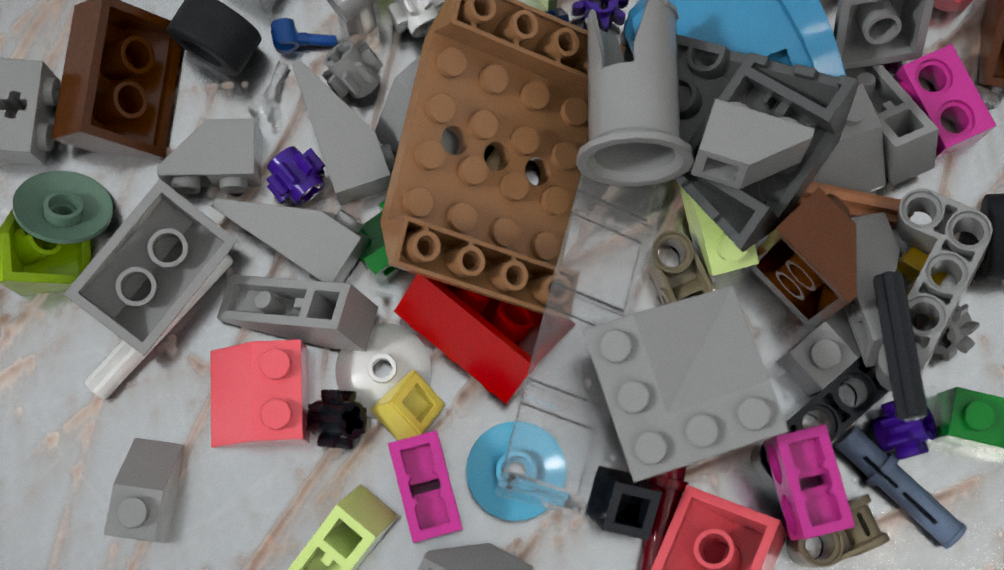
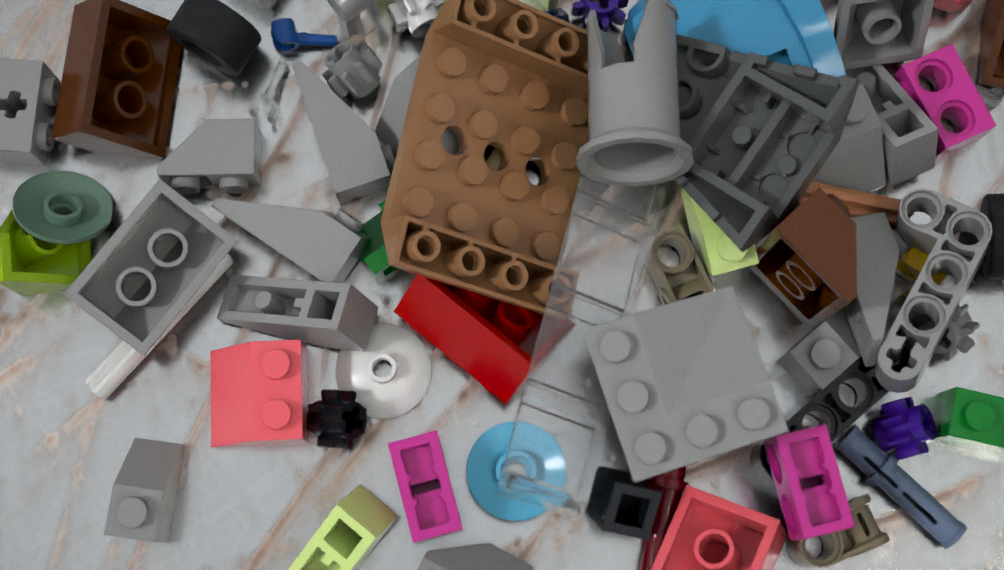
dark purple gear [266,146,325,206] -> none
light yellow slope [371,369,445,440] -> none
light grey slope [691,98,815,189] -> none
black axle [873,271,928,421] -> none

